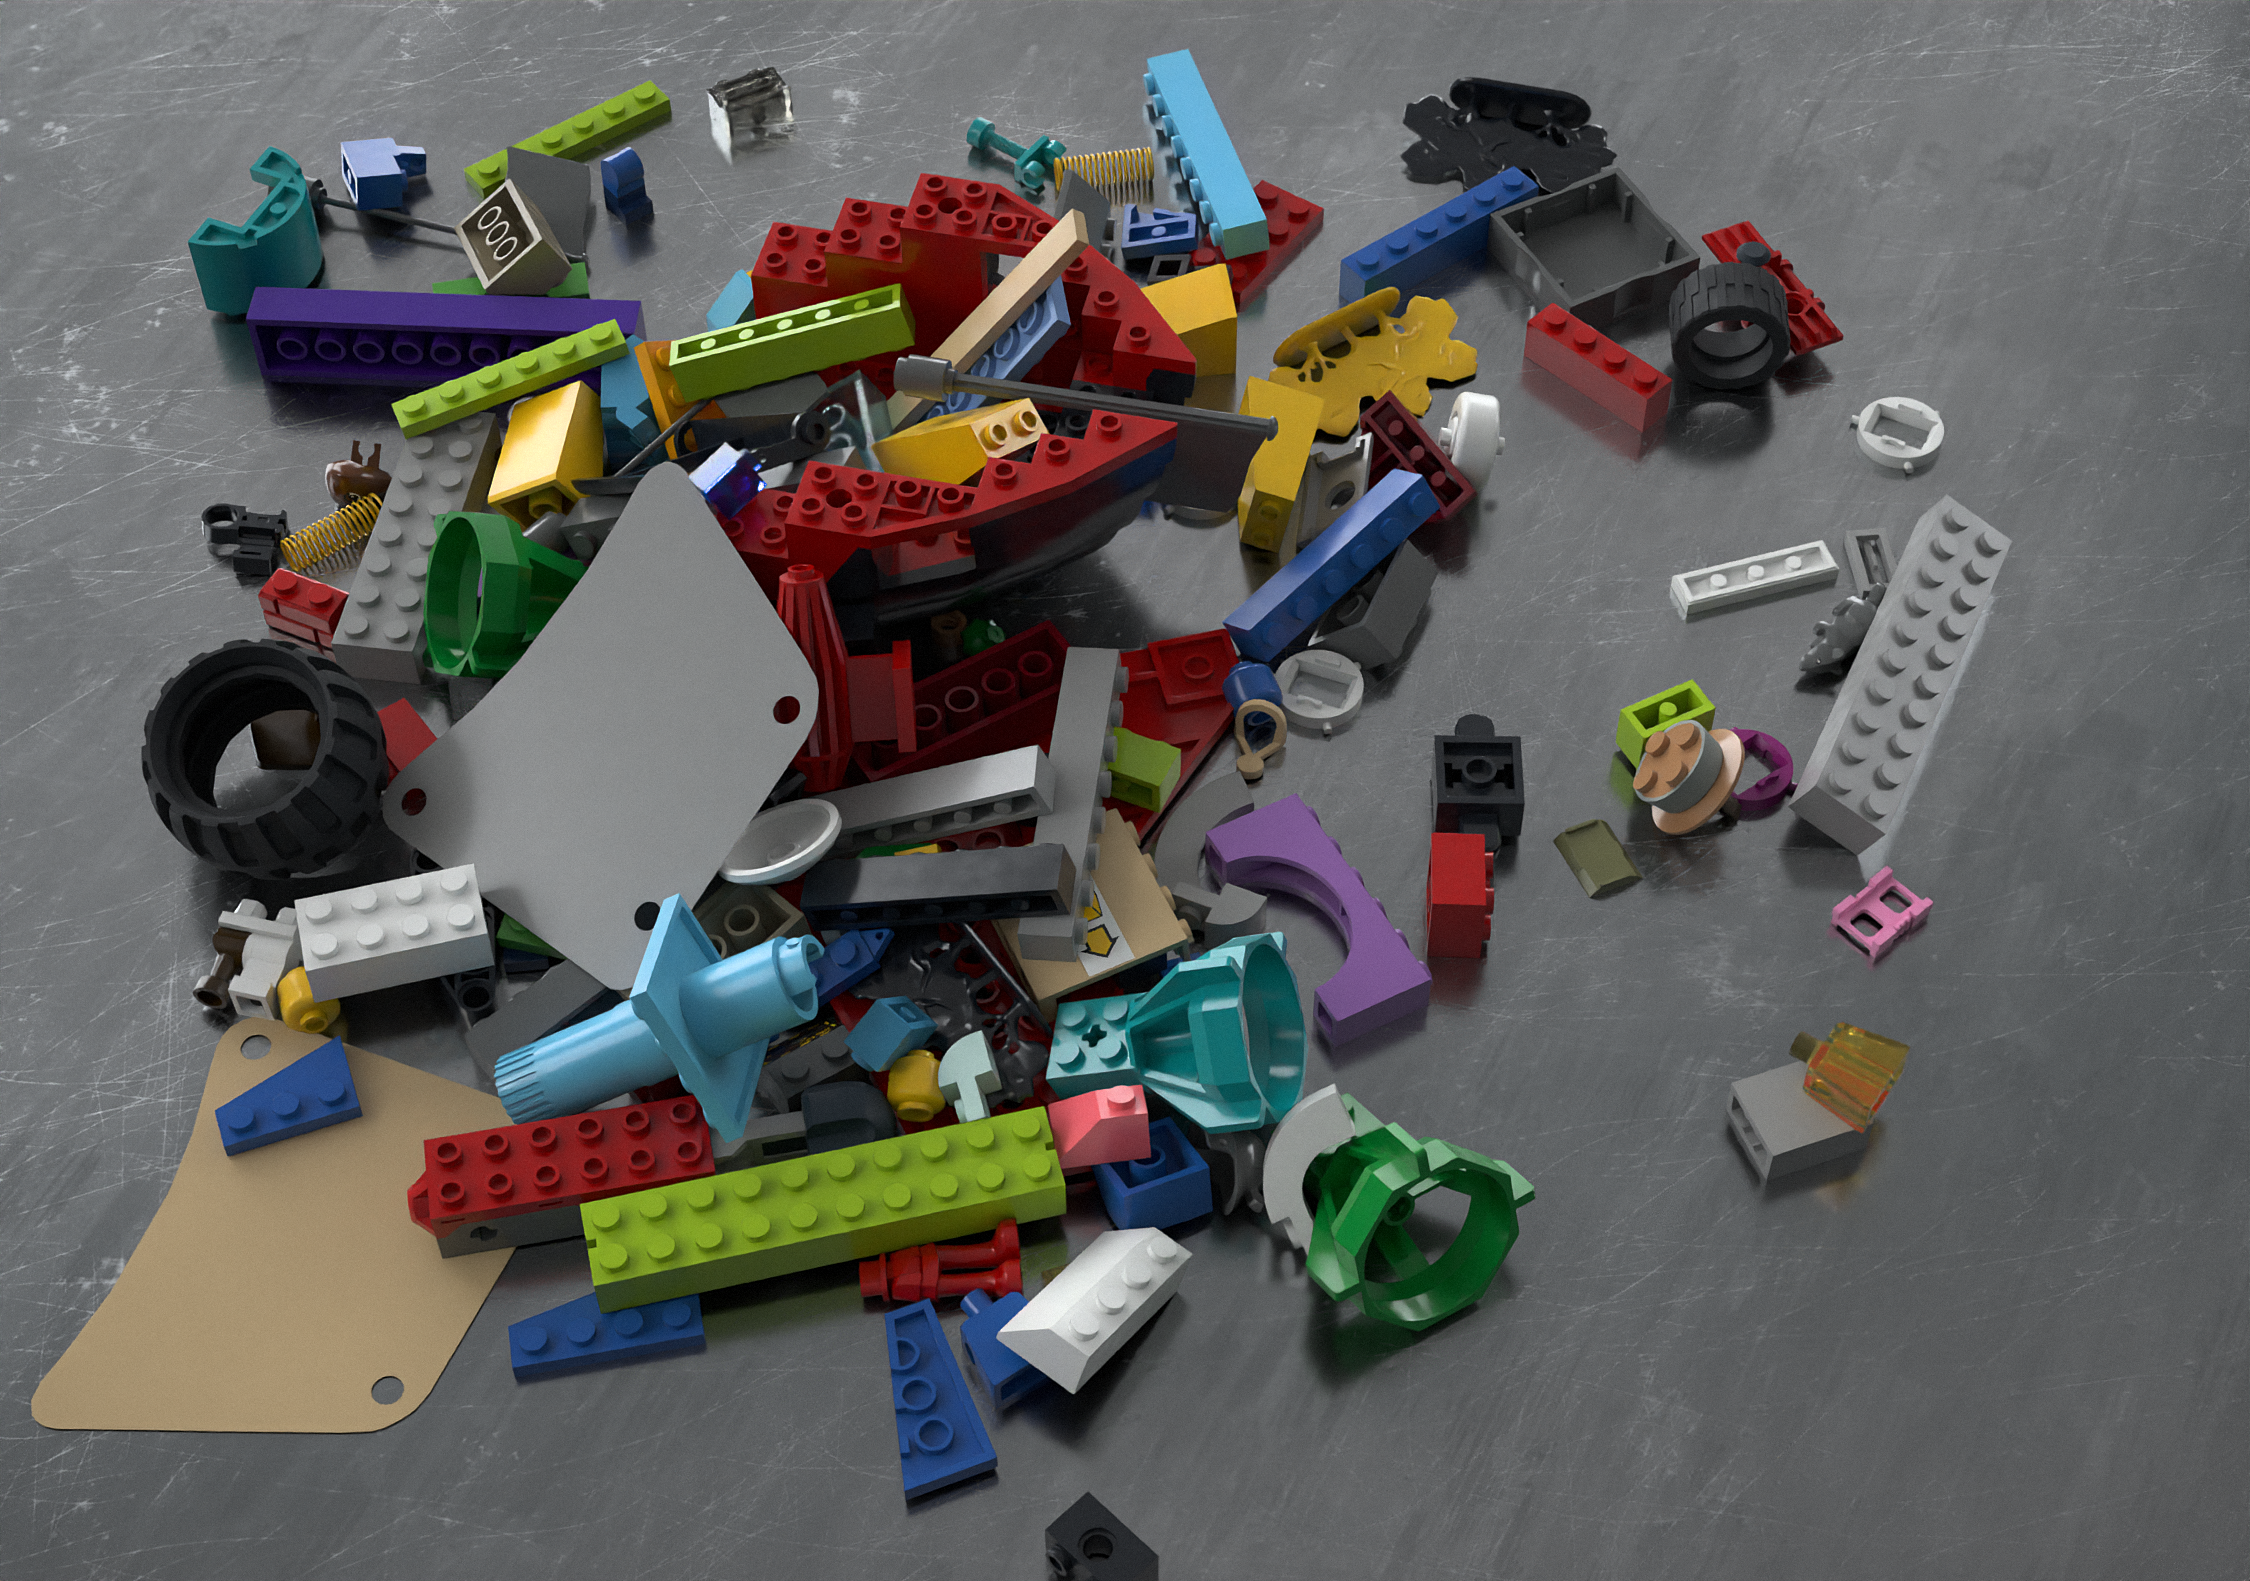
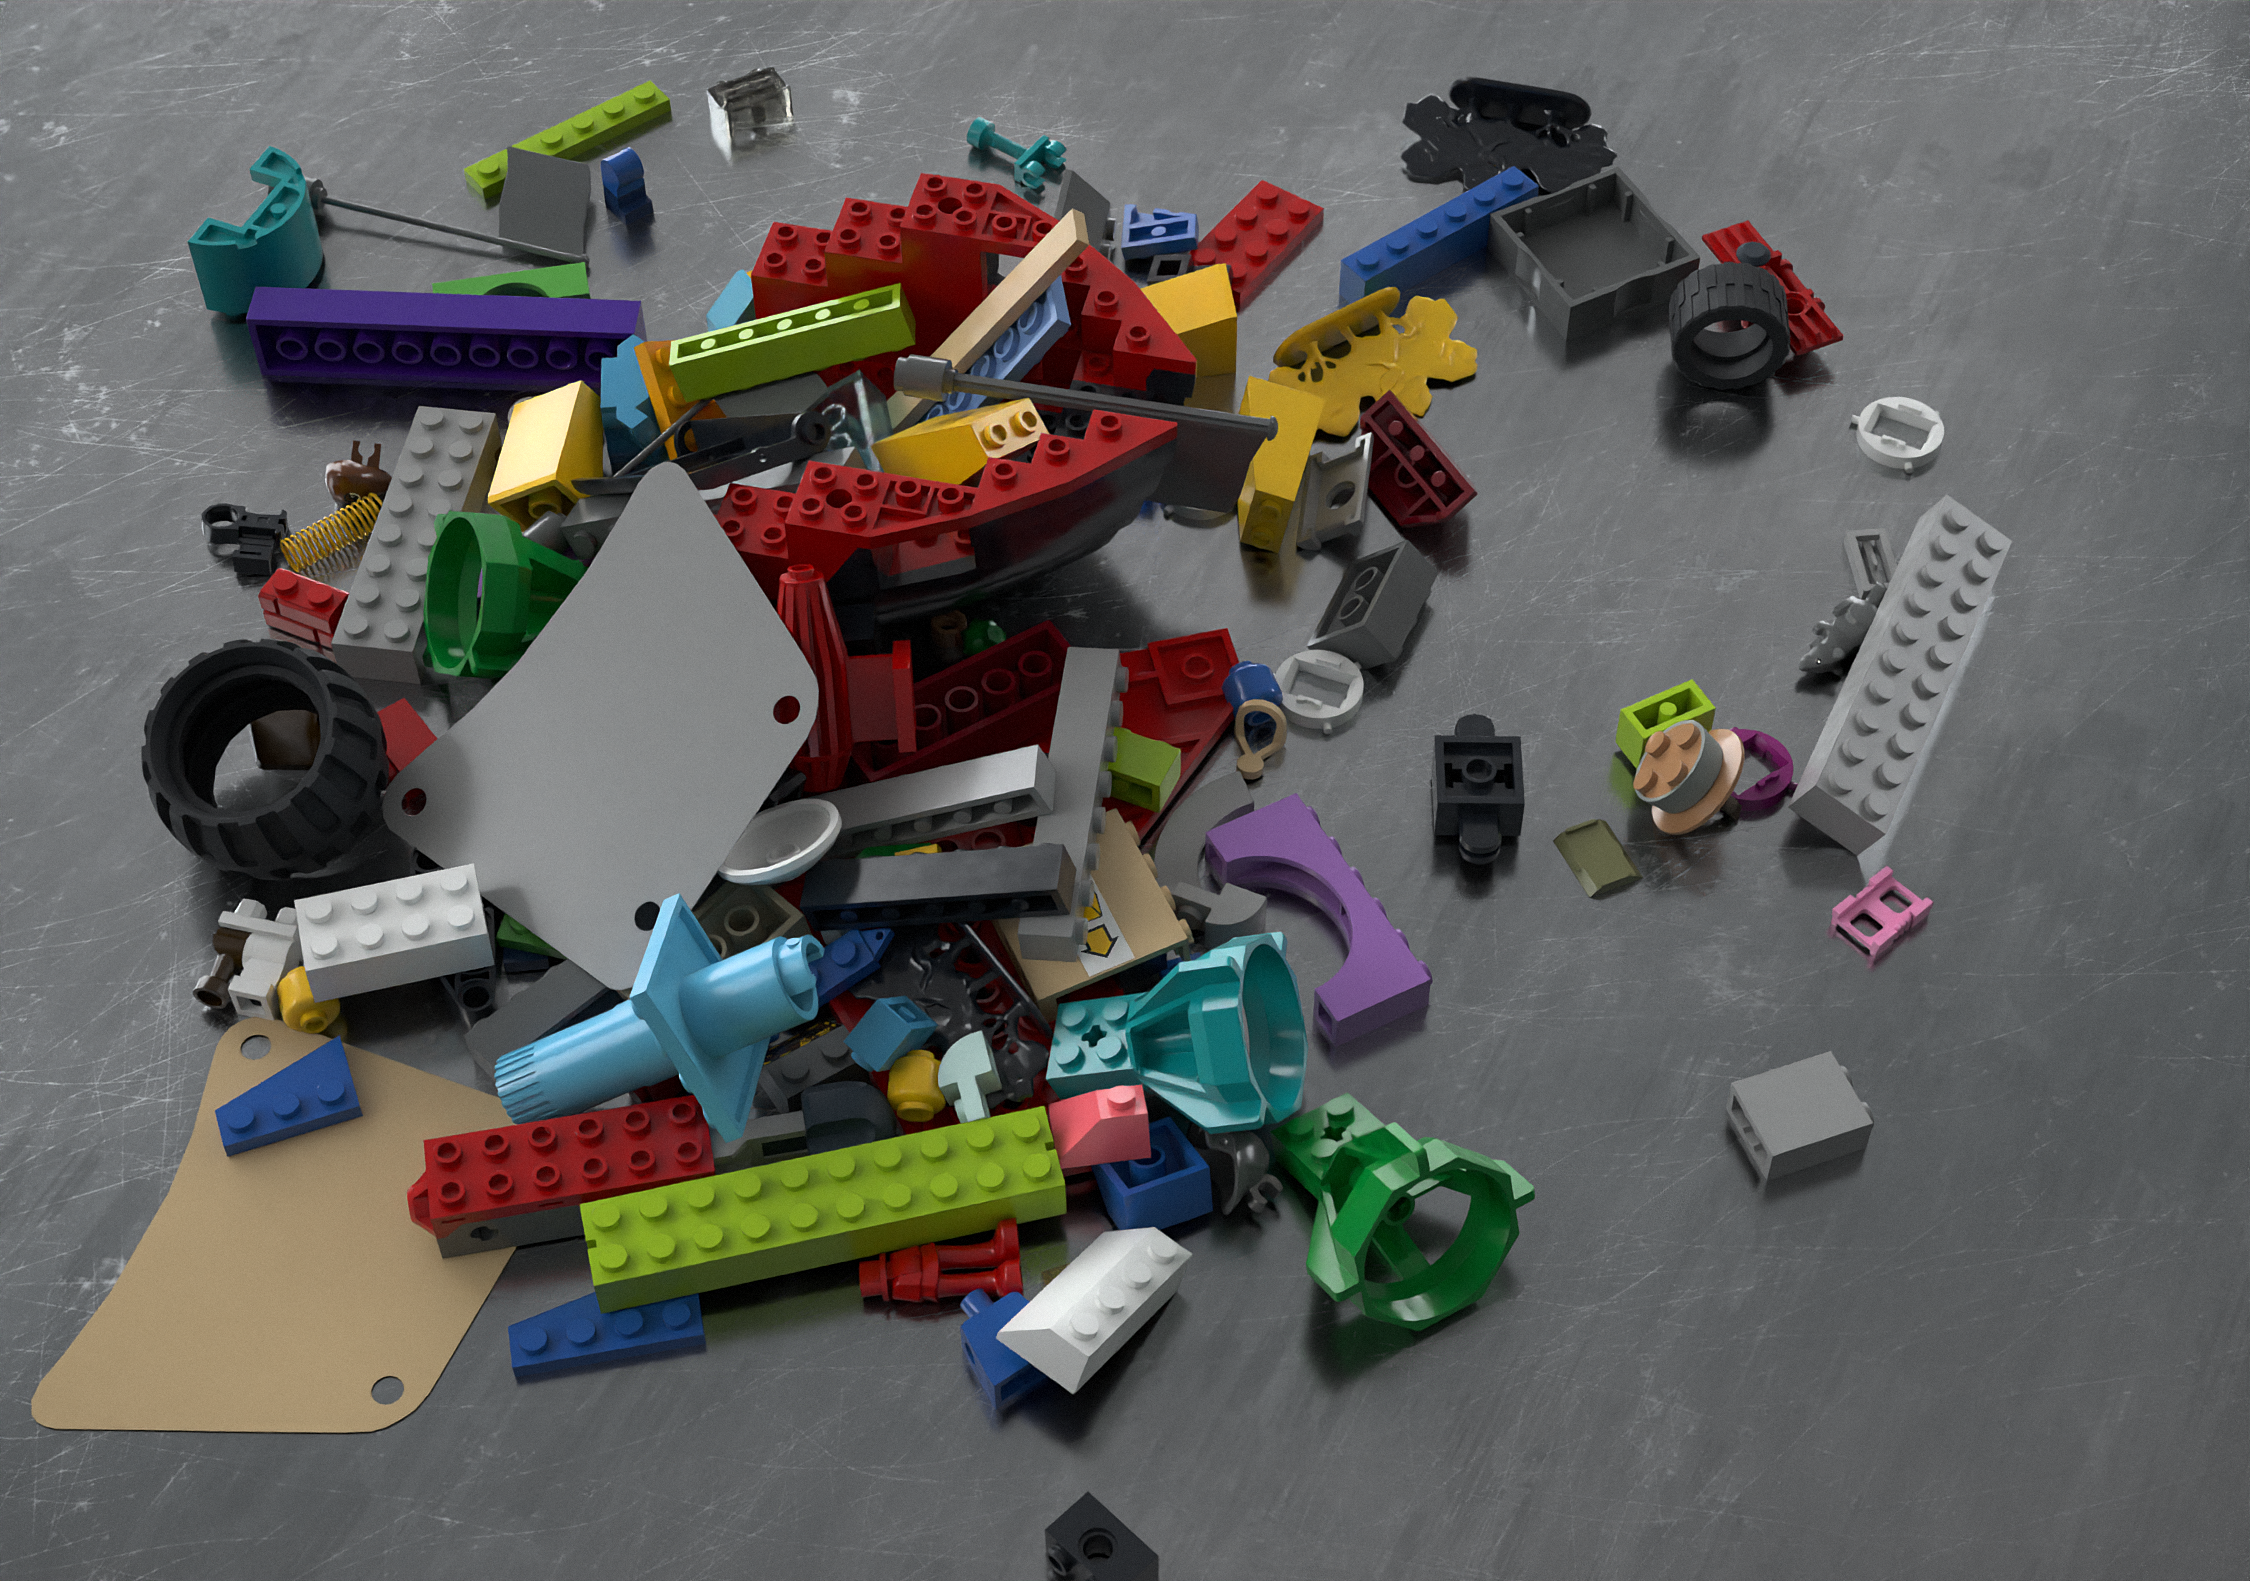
blue hinge [341,138,427,211] -> none
lime plate [392,319,630,439] -> none
dark tan slope [454,178,573,295] -> none
clear blue brick [688,443,767,520] -> none
blue wing [884,1298,998,1500] -> none
yellow piece [1054,147,1154,192] -> none
medium azure brick [1143,49,1270,260] -> none
blue brick [1222,468,1440,662] -> none
white arch [1263,1083,1356,1256] -> none
red brick [1426,833,1494,958] -> none
white wheel [1438,392,1505,491] -> none
red brick [1524,303,1673,433] -> none
white tile [1671,540,1839,615] -> none
clear yellow torso [1789,1022,1911,1134] -> none

